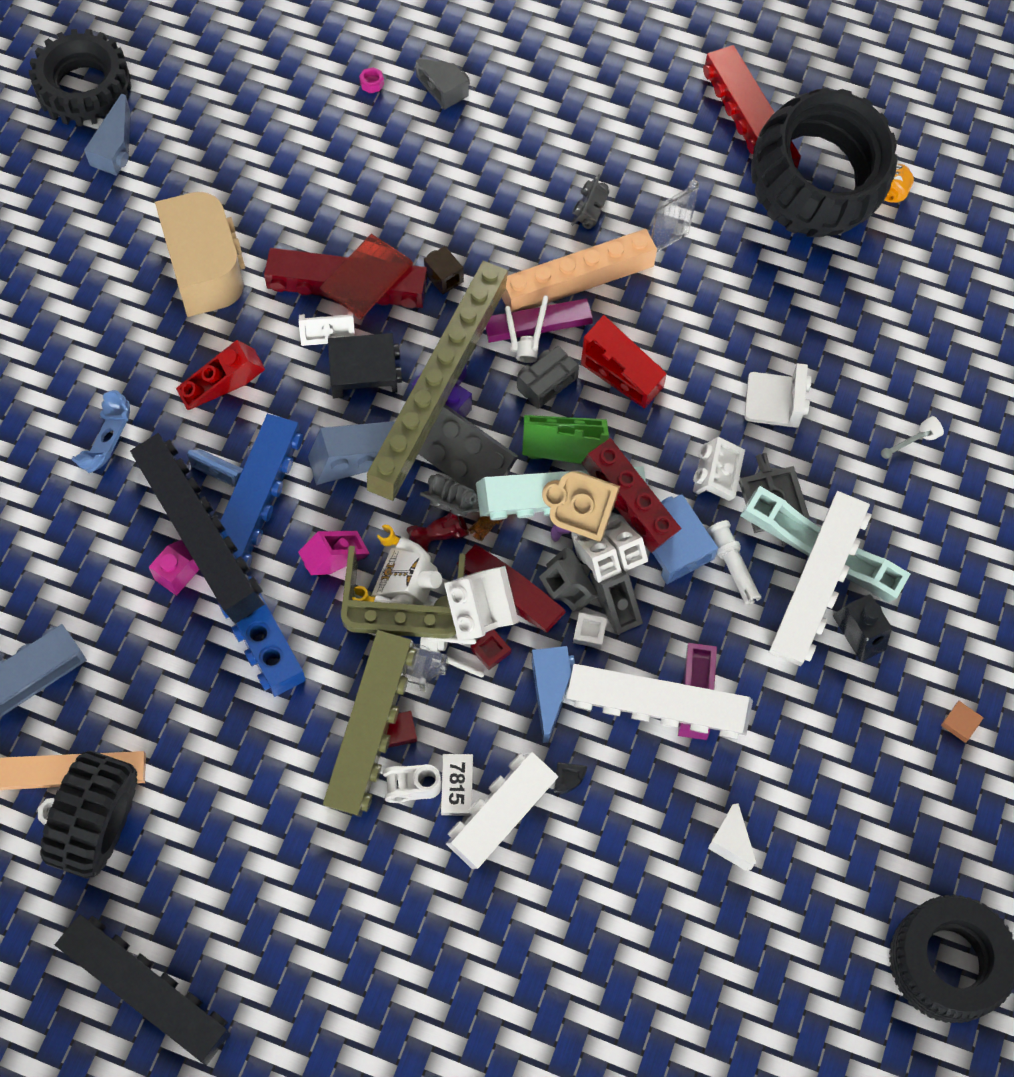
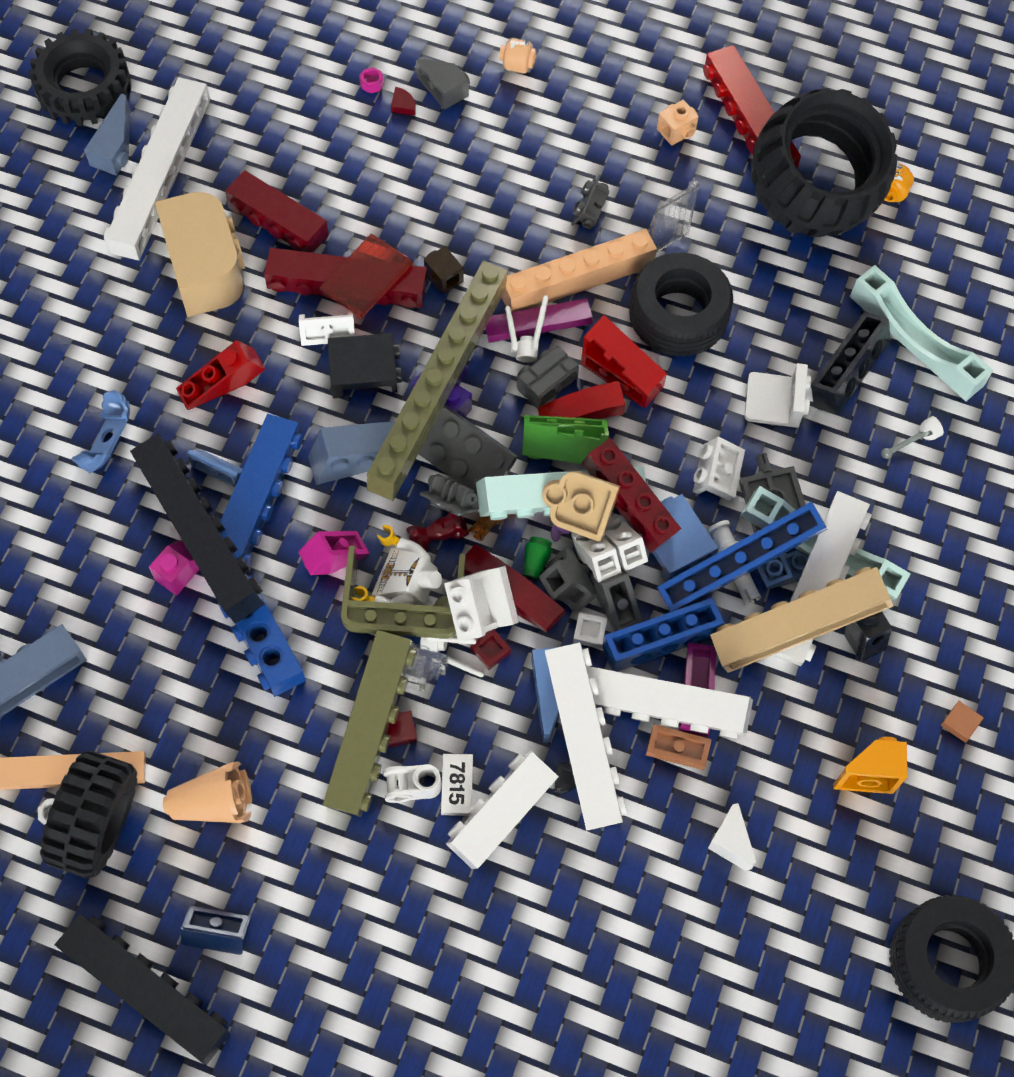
none -> white brick [104,77,210,261]
none -> light nougat cone [163,762,252,823]
none -> dark blue slope [181,906,251,955]
none -> dark red brick [225,170,329,253]
none -> dark red tile [391,87,416,116]
none -> light nougat head [499,38,536,74]
none -> green cone [522,537,553,581]
none -> red slope [537,381,625,419]
none -> white brick [545,642,627,831]
none -> blue brick [602,598,724,672]
none -> black tyre [629,252,733,356]
none -> nougat plate [646,724,712,770]
none -> light nougat brick [657,100,699,146]
none -> blue brick [657,501,828,612]
none -> tan brick [710,567,894,673]
none -> medium blue slope [757,550,809,589]
none -> black brick [811,311,891,415]
none -> light orange slope [833,737,908,794]
none -> light aqua arch [850,265,993,401]

